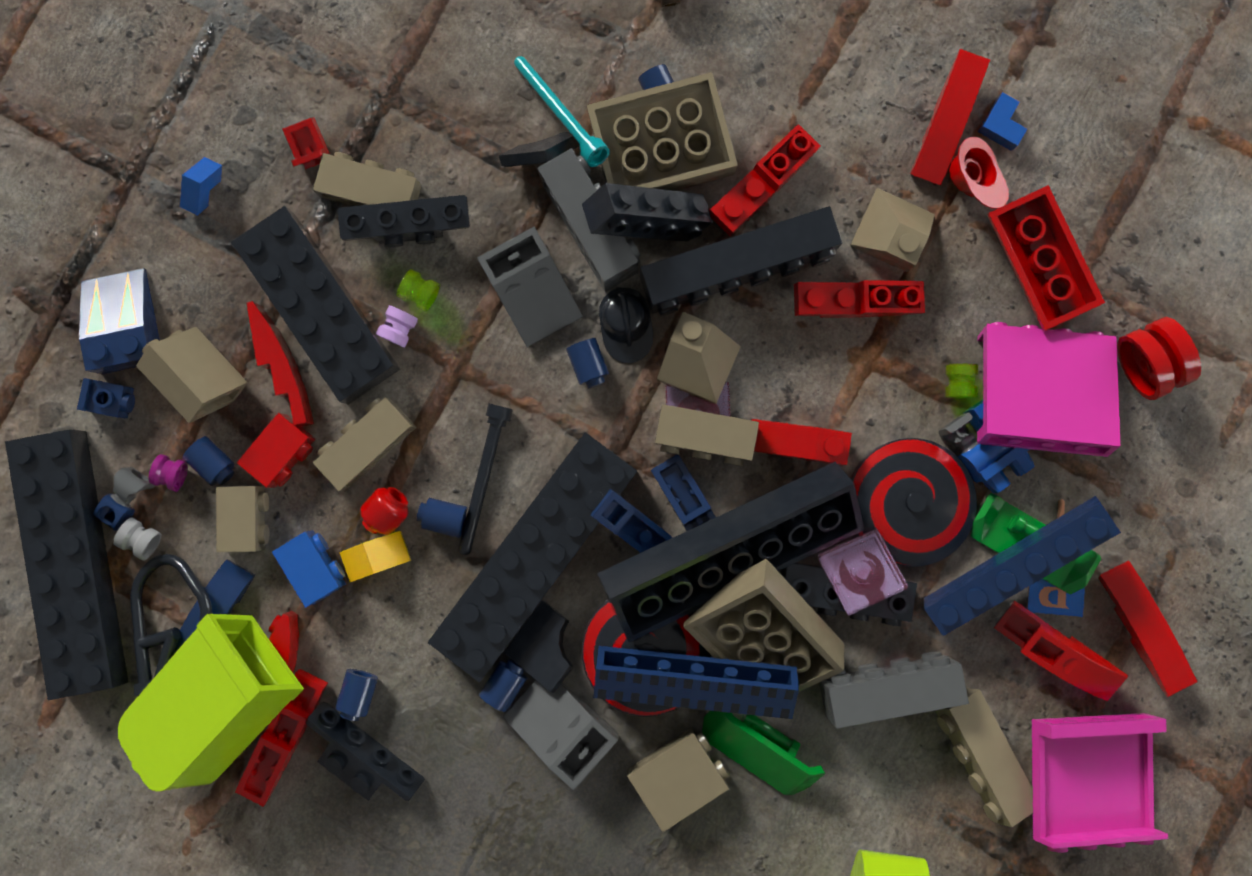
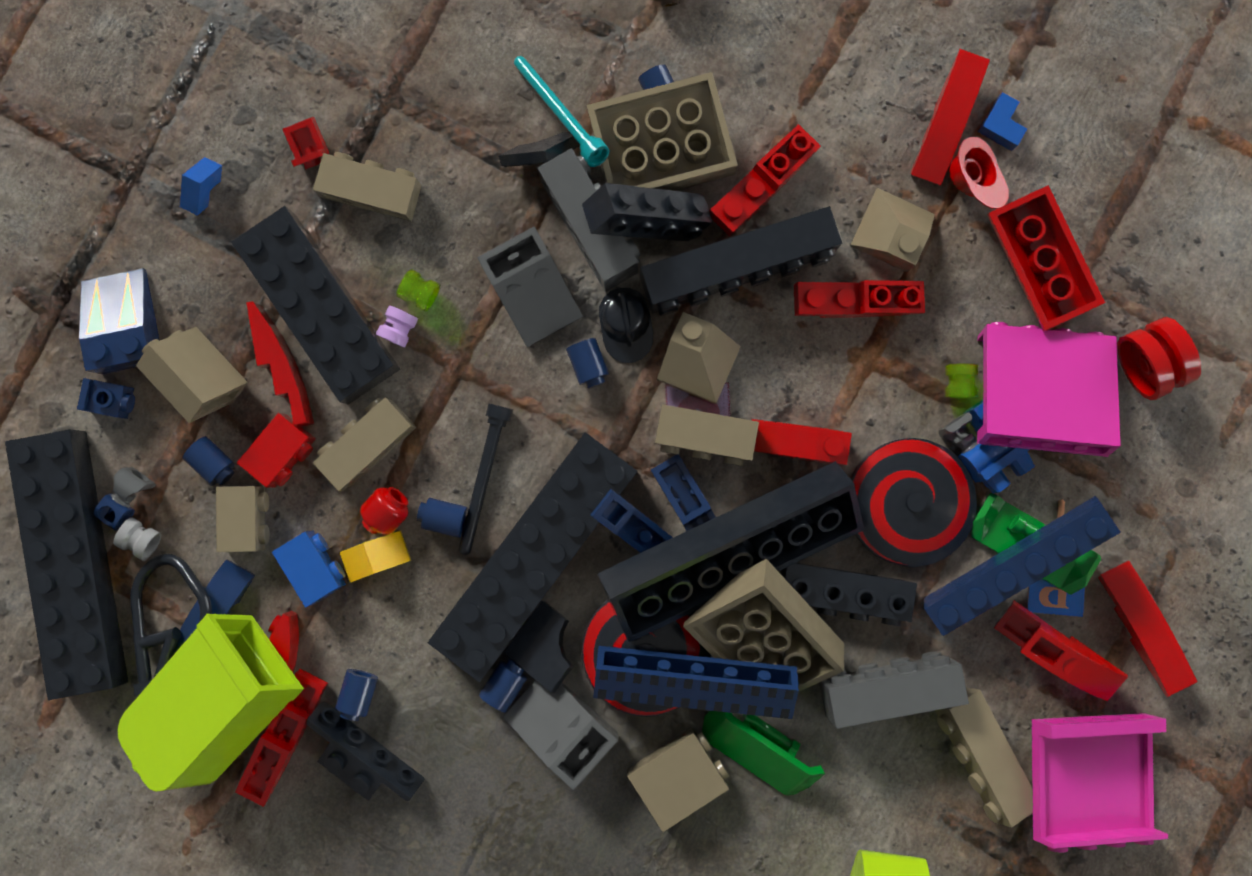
magenta wheel [148,454,188,492] -> none
black bracket [338,195,470,248] -> none
clear pink tile [818,529,909,616] -> none

